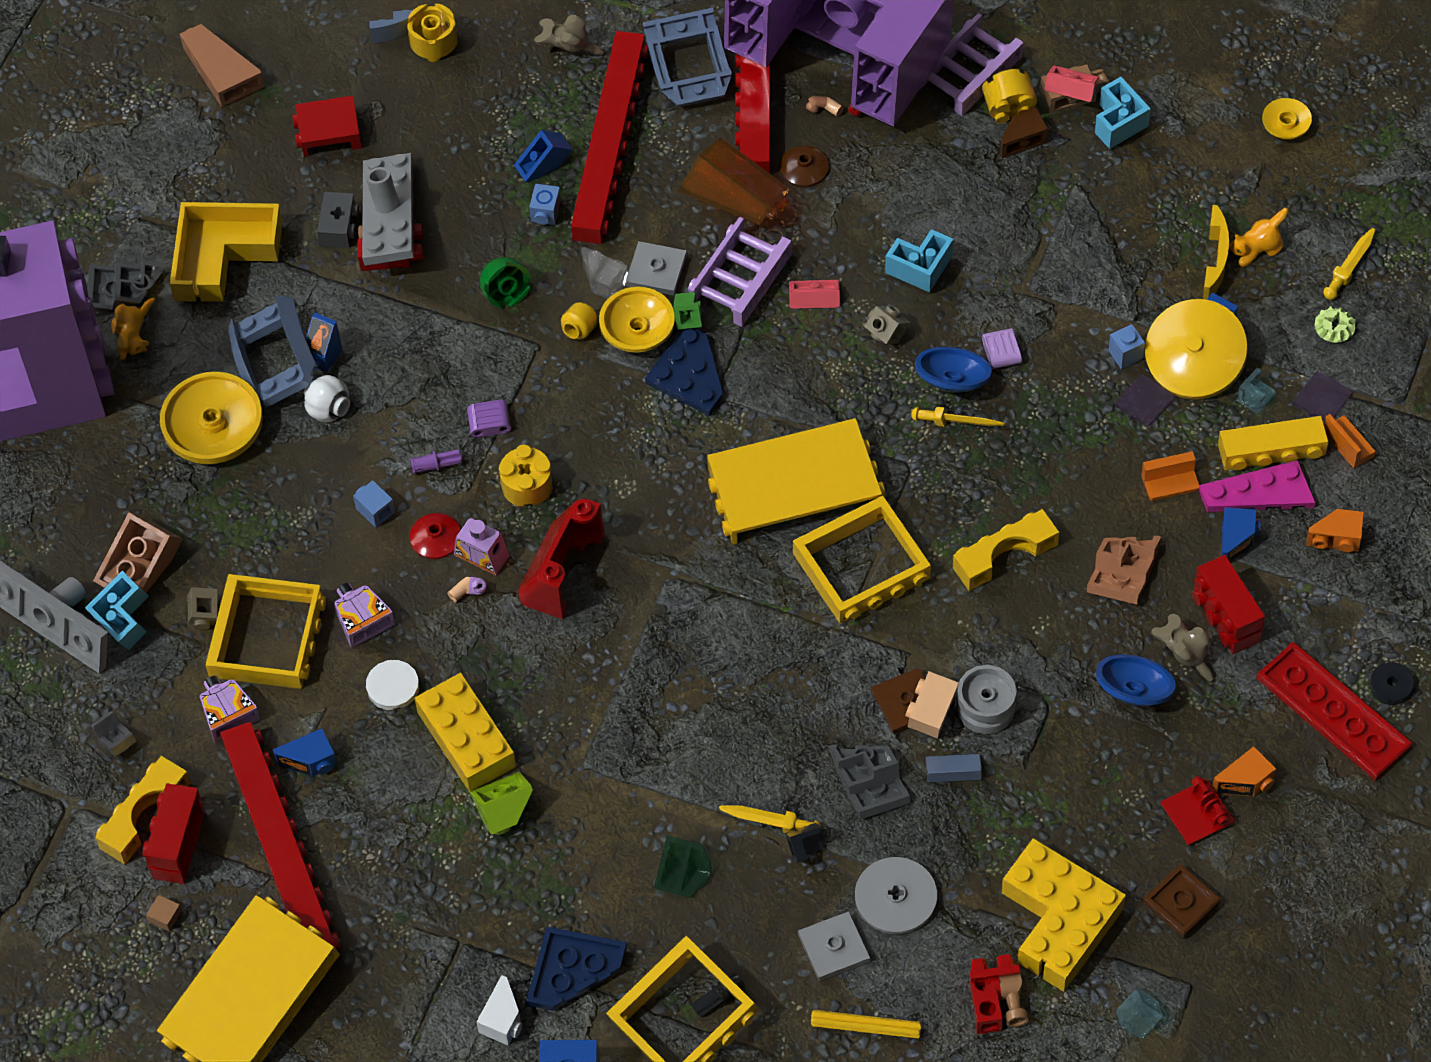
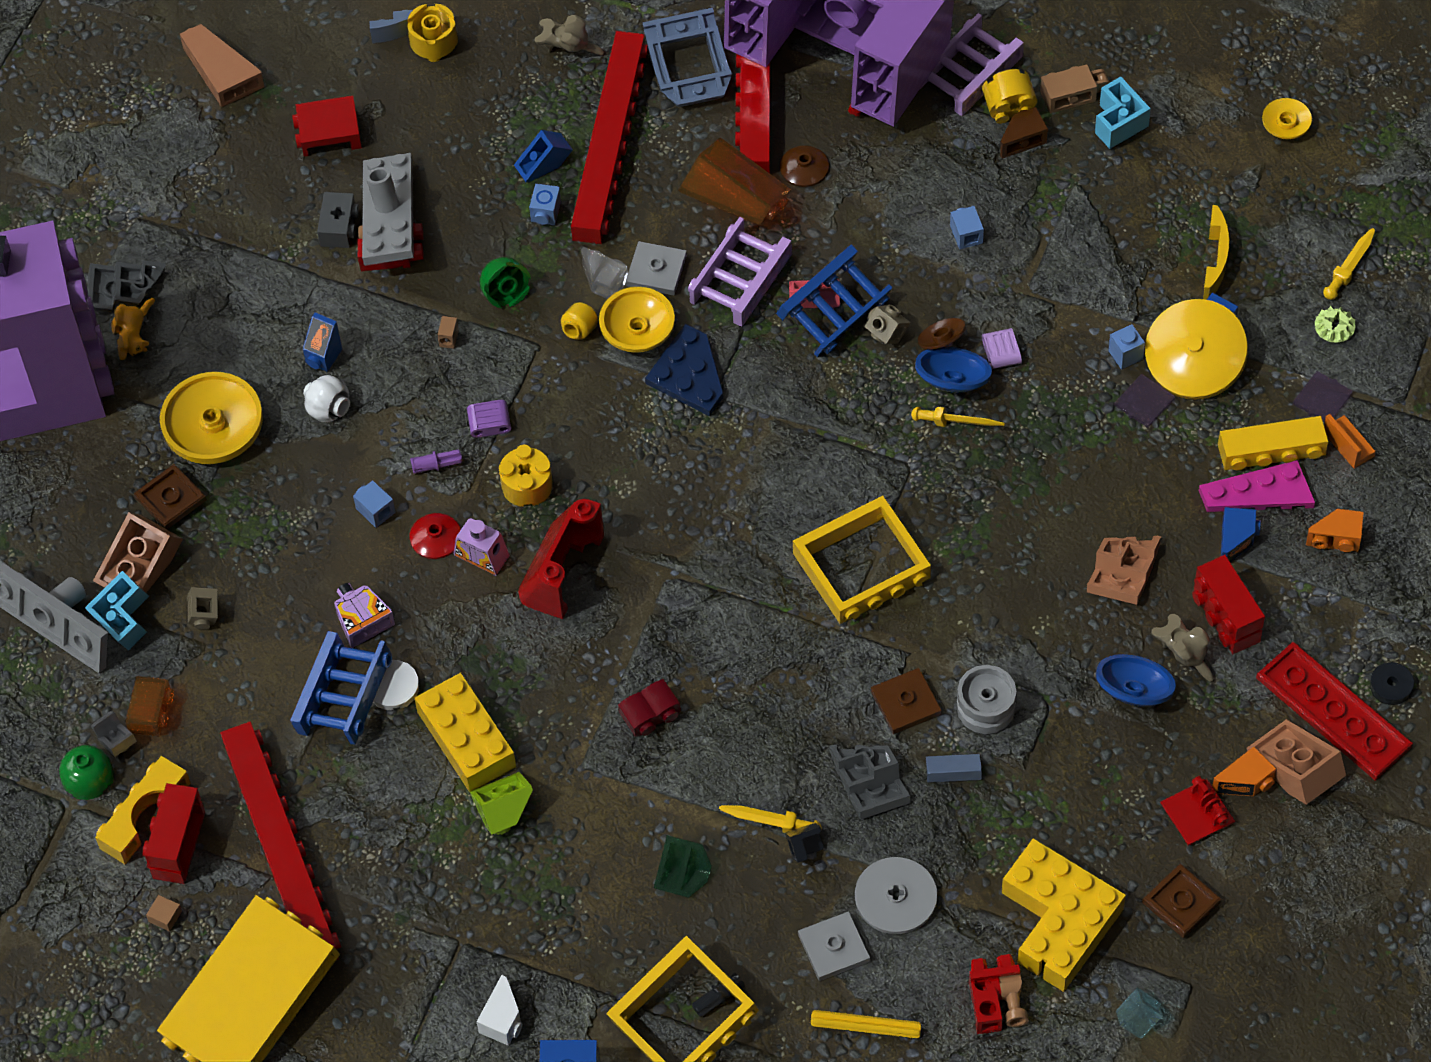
yellow piece [170,202,283,302] -> none
torso [200,676,260,742] -> none
yellow window [206,574,326,689] -> none
sand blue wedge [228,295,318,408] -> none
blue slope [273,728,337,776] -> none
arm [447,577,487,602] -> none
dark blue plate [526,927,627,1011] -> none
bright green brick [673,292,702,330] -> none
yellow panel [707,418,885,545] -> none
arm [806,96,844,117] -> none
medium azure brick [885,229,953,292] -> none
light nougat brick [905,671,959,739] -> none
yellow arch [953,509,1059,591] -> none
coral slope [1045,65,1100,102] -> none
orange panel [1141,451,1199,501] -> none
light orange animal [1229,208,1288,267] -> none
clear light blue panel [1237,368,1276,414] -> none
none -> green cylinder [59,745,114,800]
none -> clear orange brick [126,676,174,737]
none -> reddish brown plate [134,464,207,530]
none -> blue fence [290,631,392,745]
none -> medium nougat piece [437,316,459,349]
none -> dark red brick [618,679,681,737]
none -> blue fence [776,244,892,357]
none -> reddish brown dish [918,318,966,349]
none -> medium blue brick [950,206,984,250]
none -> nougat slope [1247,719,1346,805]

